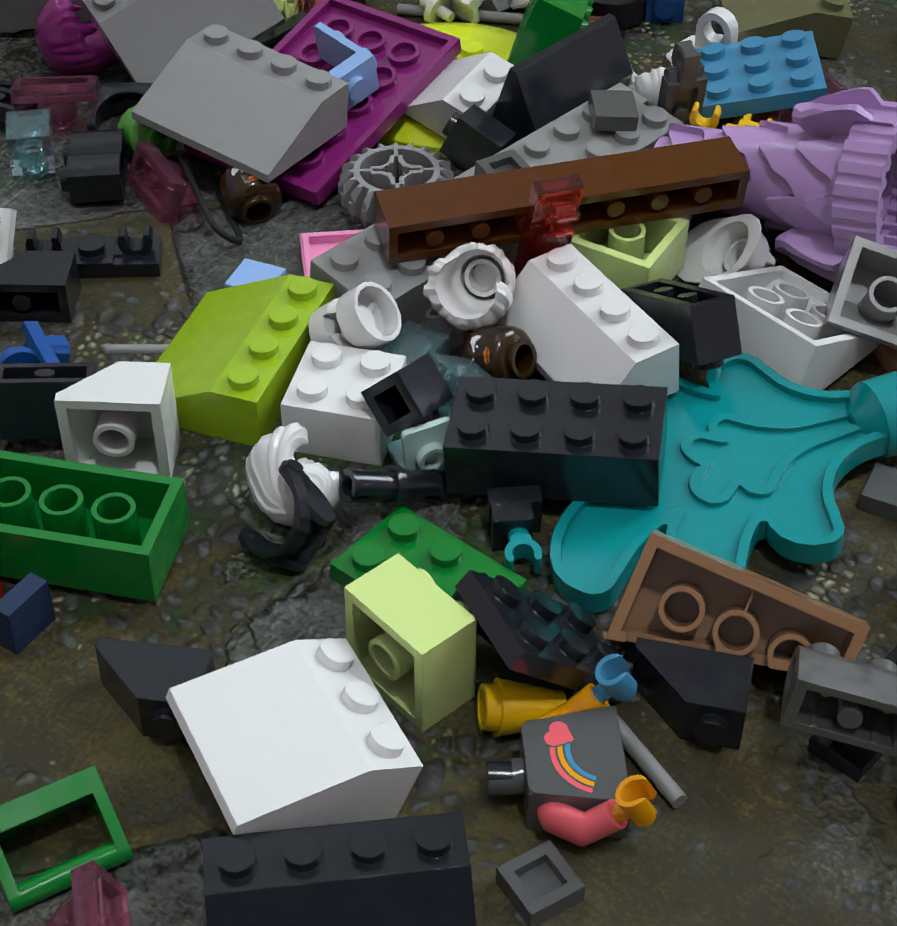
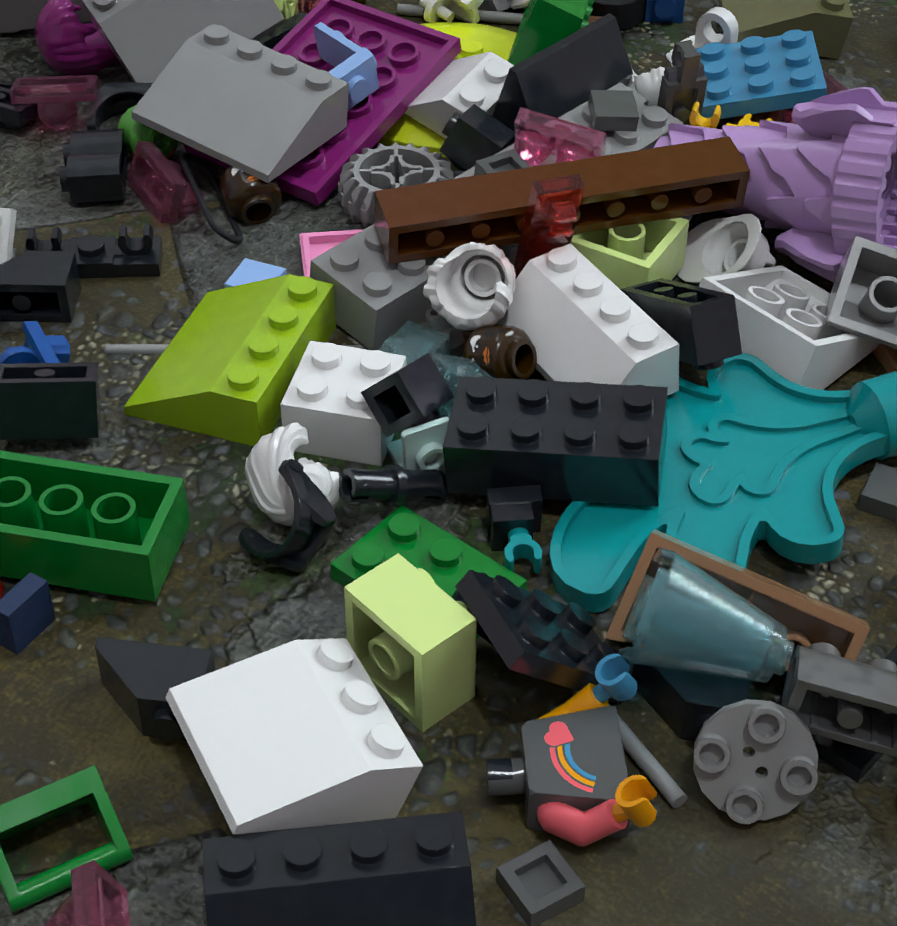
clear light blue brick [6,108,56,176] -> none
white slope [54,361,181,477] -> none
white wheel [308,281,402,350] -> none
yellow cone [477,677,567,737] -> none
none -> clear pink tile [514,107,606,167]
none -> clear light blue cone [619,547,794,683]
none -> light grey plate [693,699,818,824]

